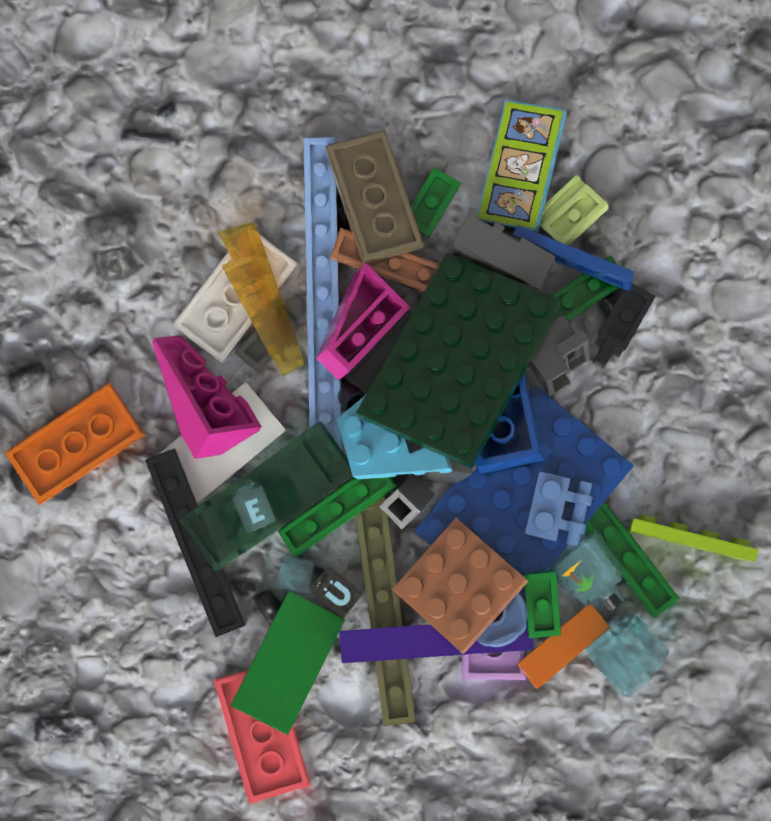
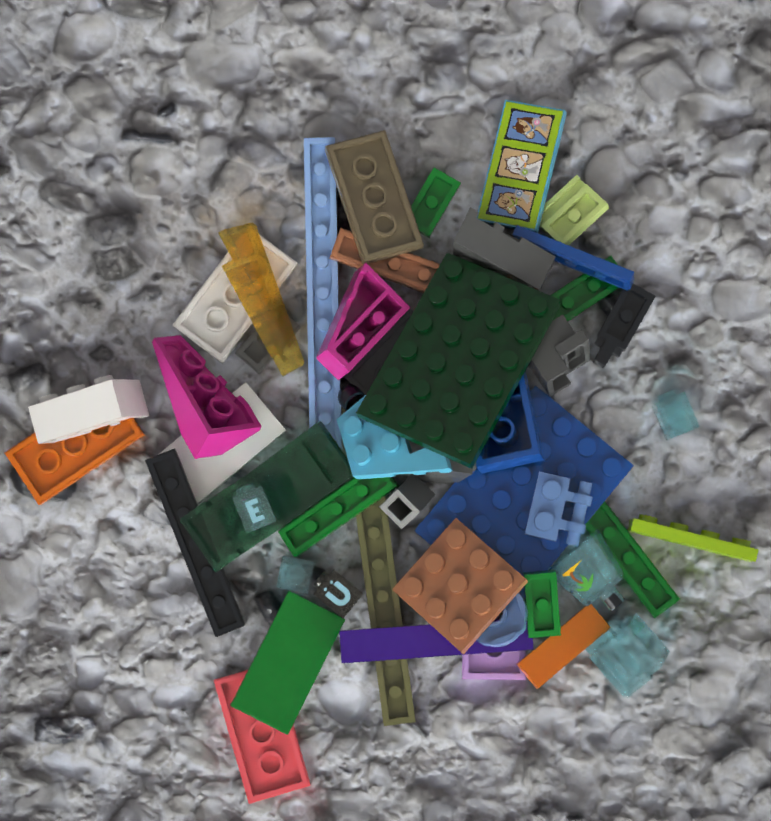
none -> white wedge [28,375,149,444]
none -> clear light blue brick [652,390,700,441]

